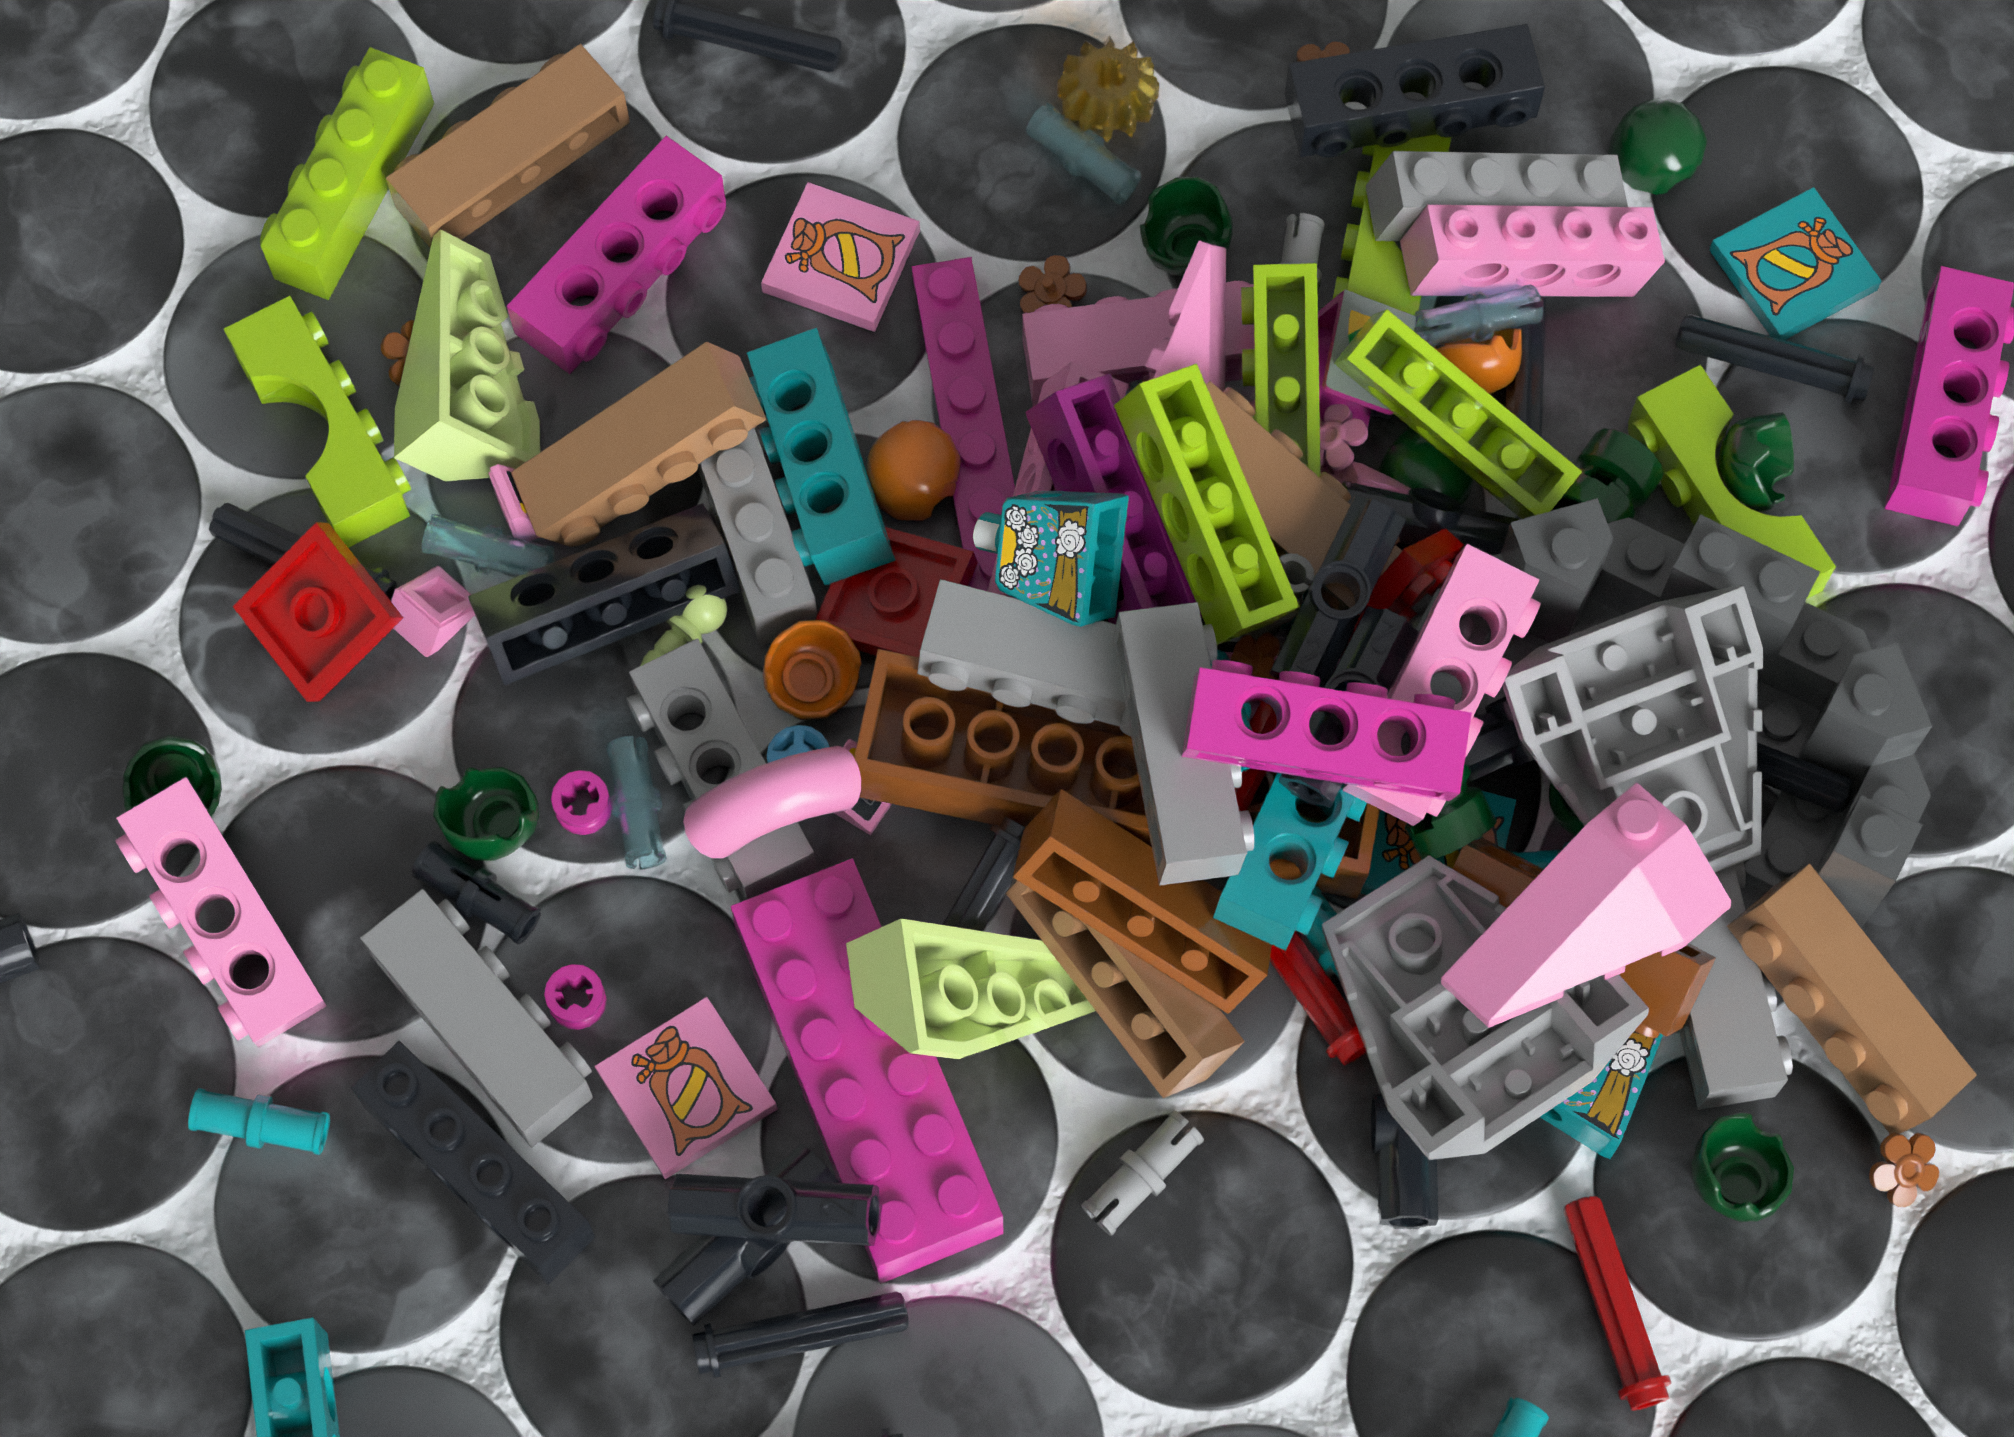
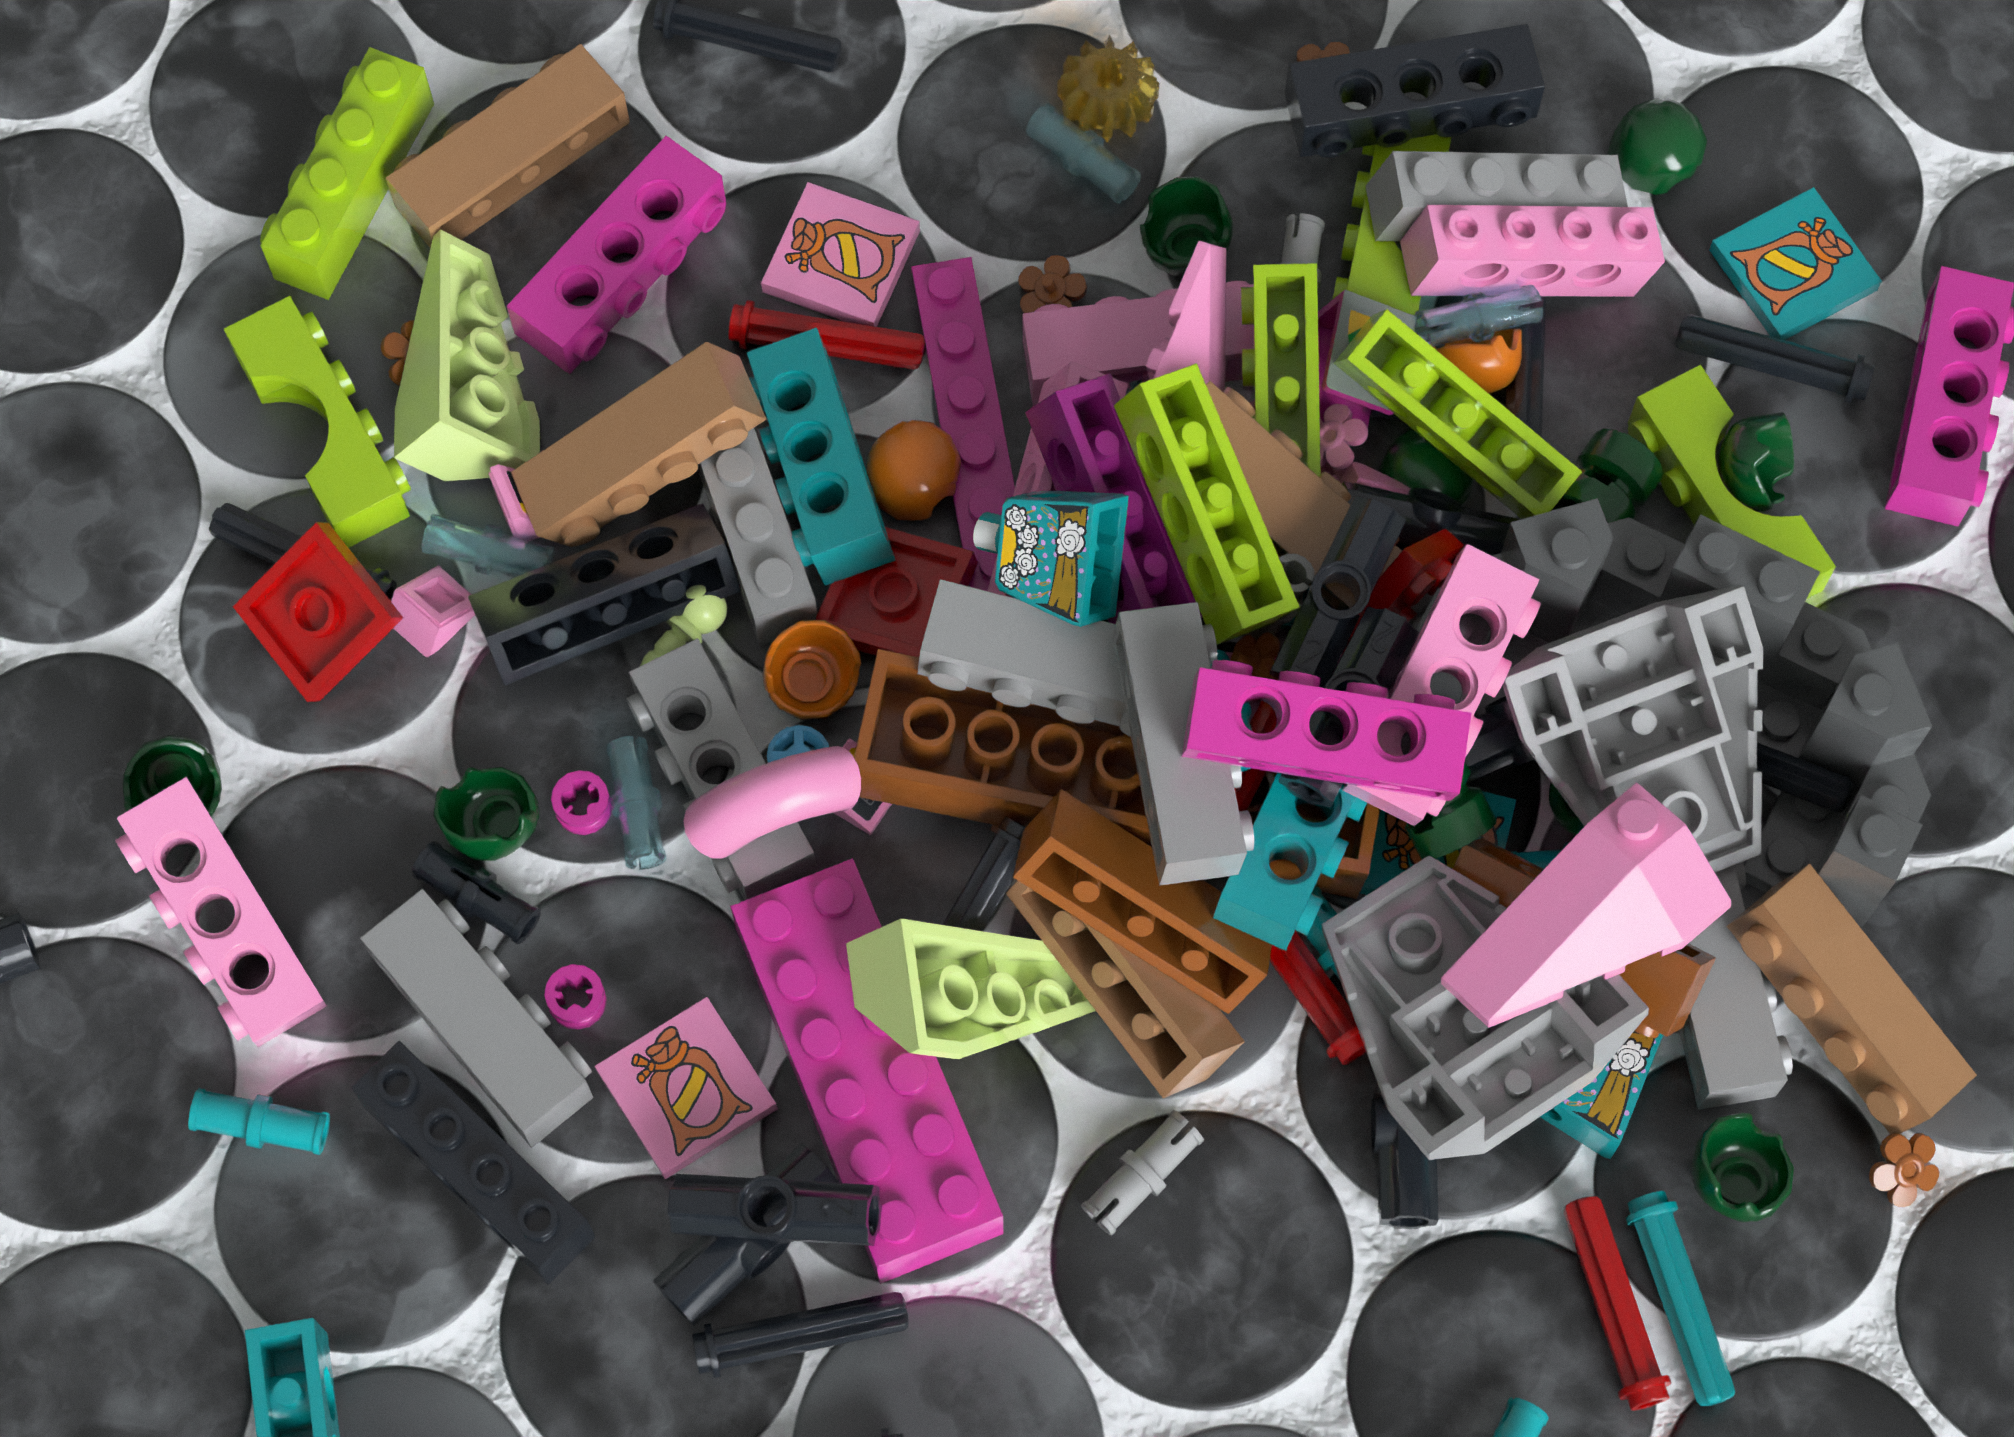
none -> red axle [728,300,925,370]
none -> teal axle [1625,1191,1735,1406]

